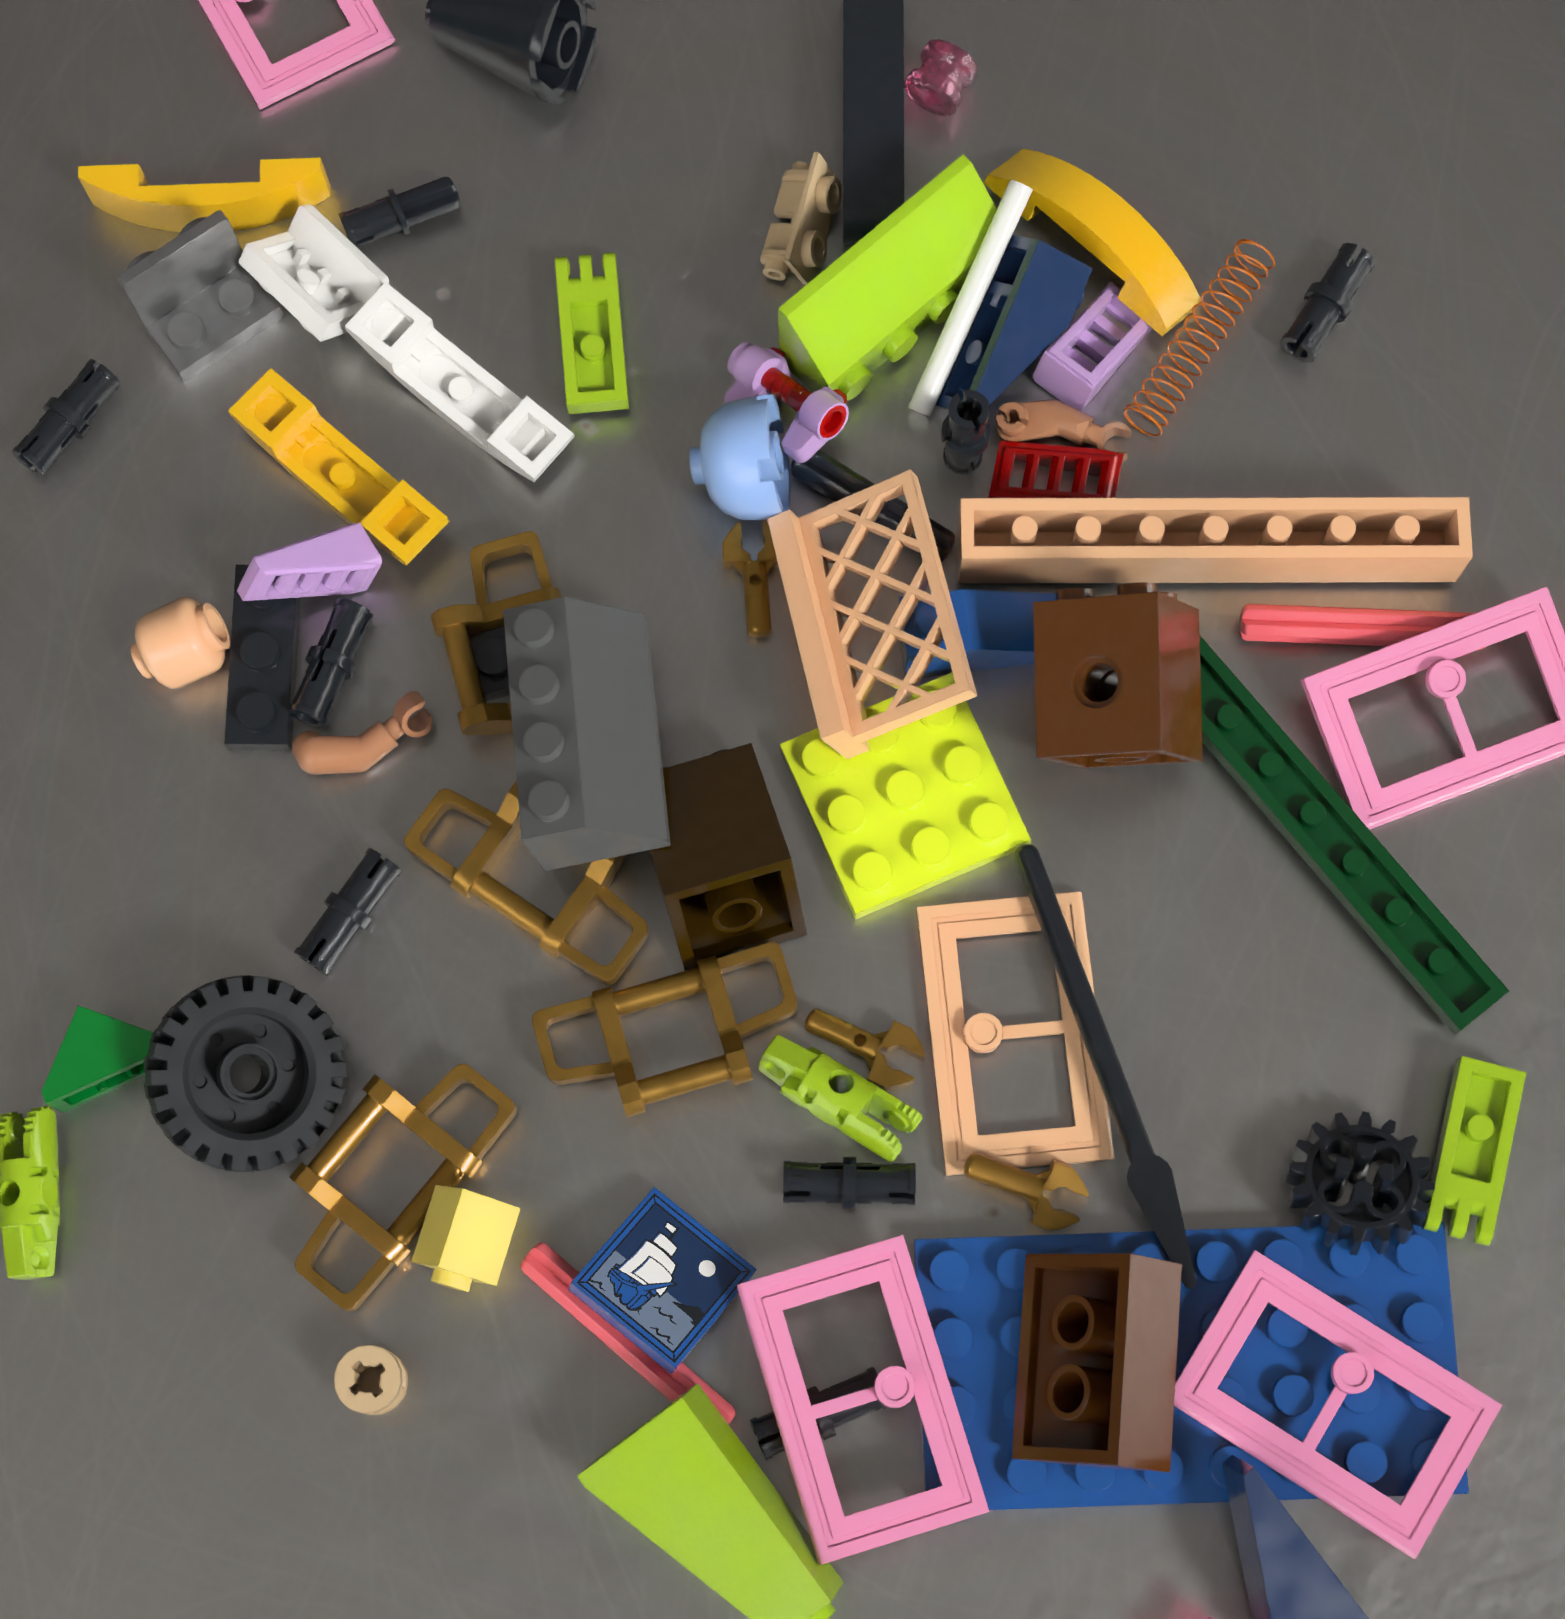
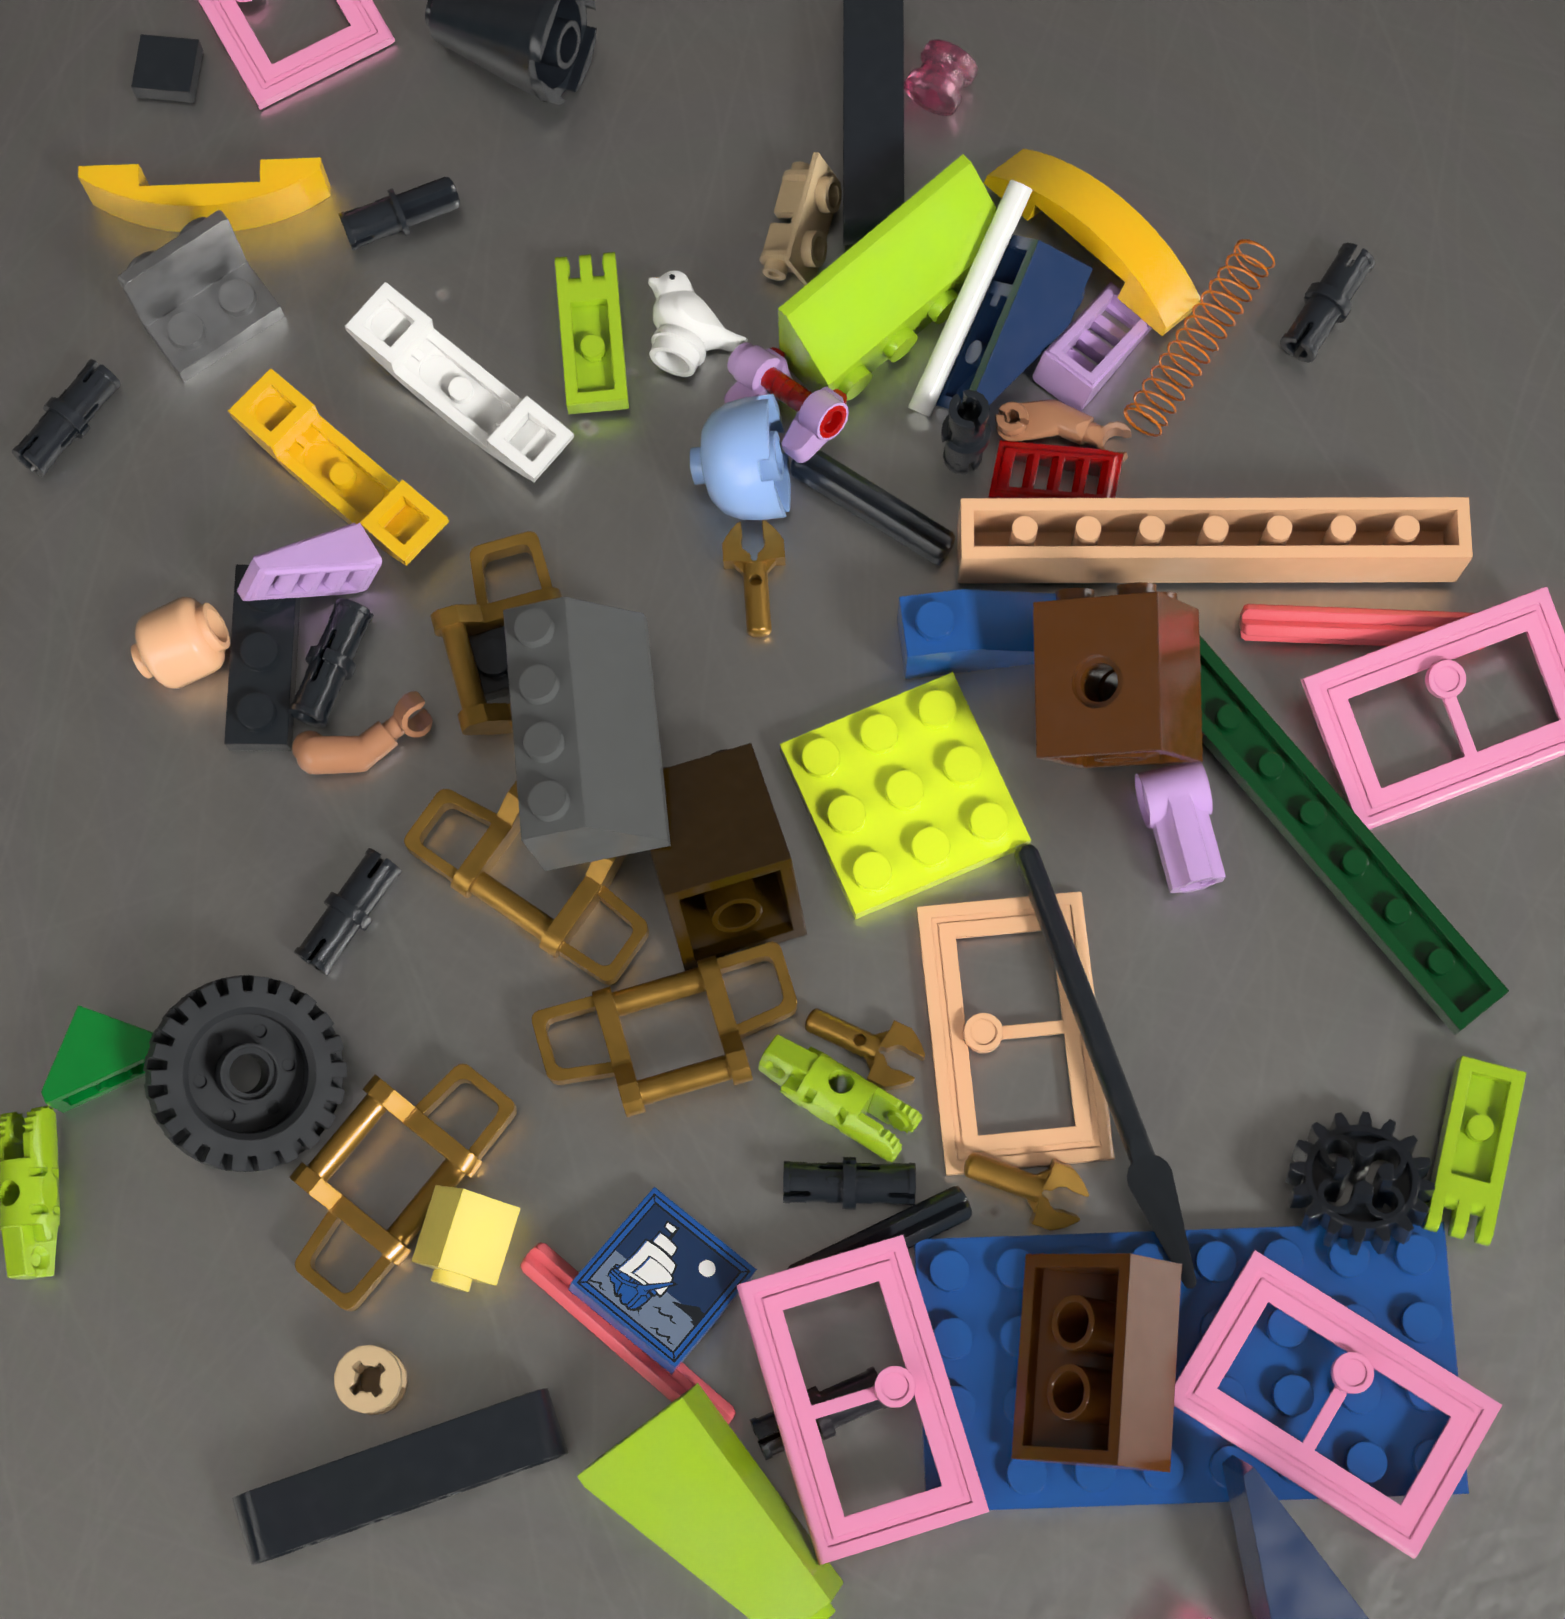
white bracket [238,204,389,342] -> none
light nougat fence [767,469,977,759] -> none
none -> black tile [131,34,203,103]
none -> black beam [232,1388,568,1565]
none -> white animal [648,271,748,377]
none -> black axle [787,1186,973,1270]
none -> lavender piece [1135,762,1226,893]

